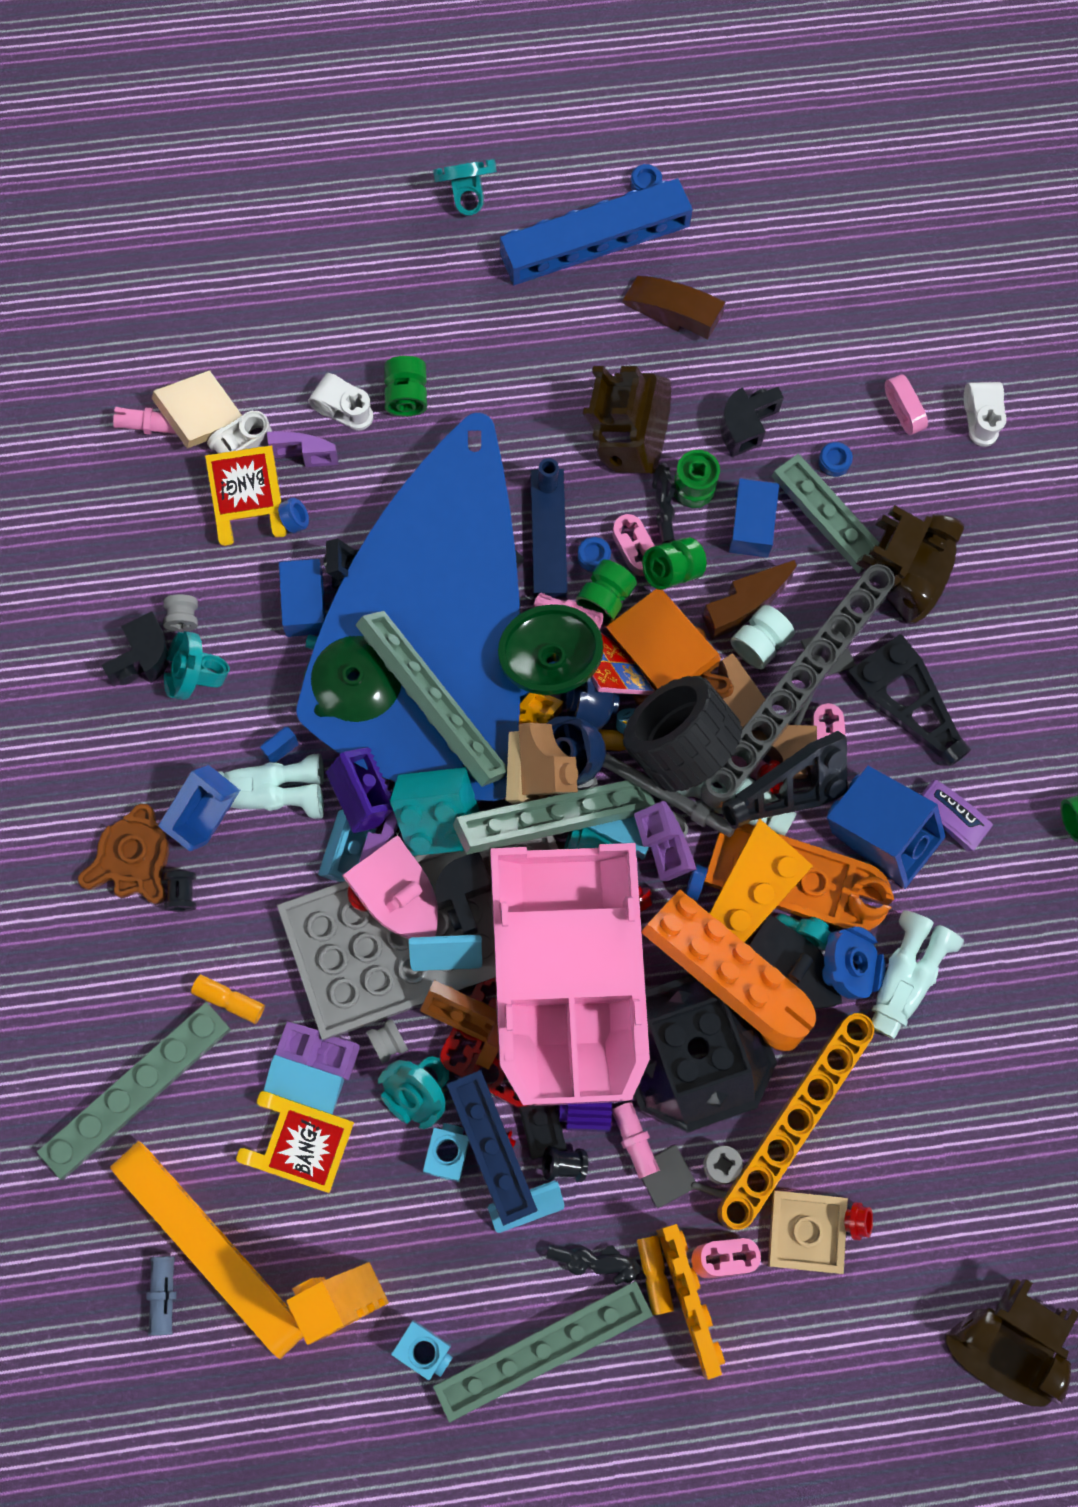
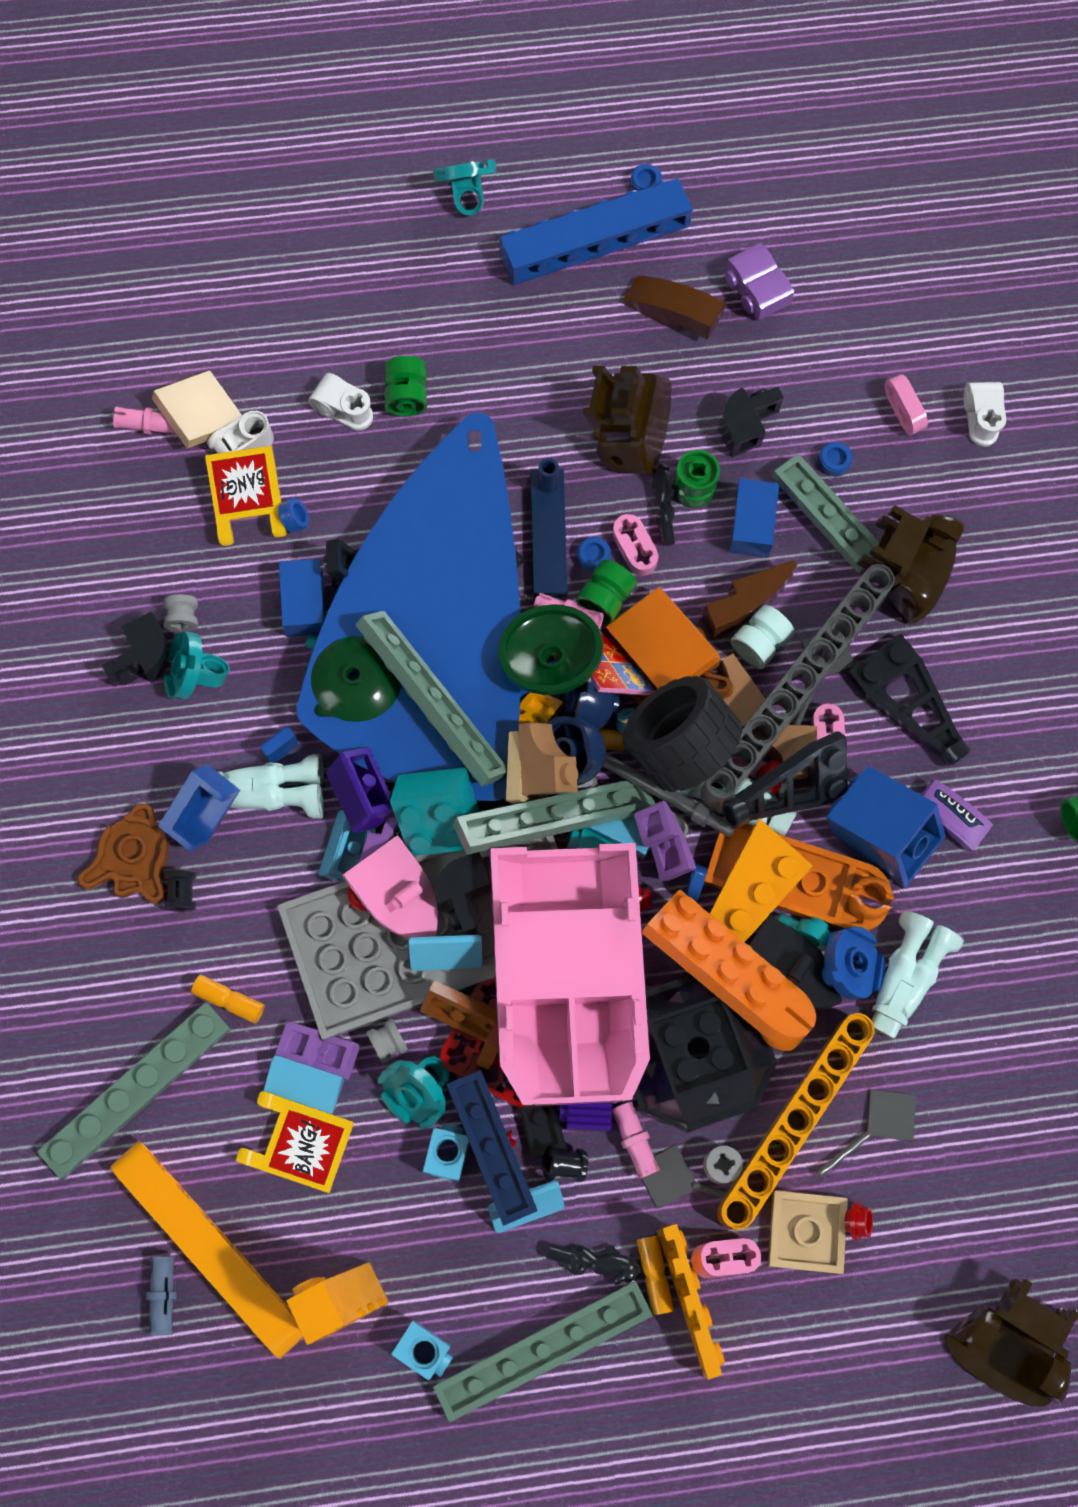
medium lavender slope [267,431,338,467] -> none
green wheel [642,537,707,590] -> none
none -> medium lavender brick [725,243,794,320]
none -> dark grey piece [817,1089,916,1177]

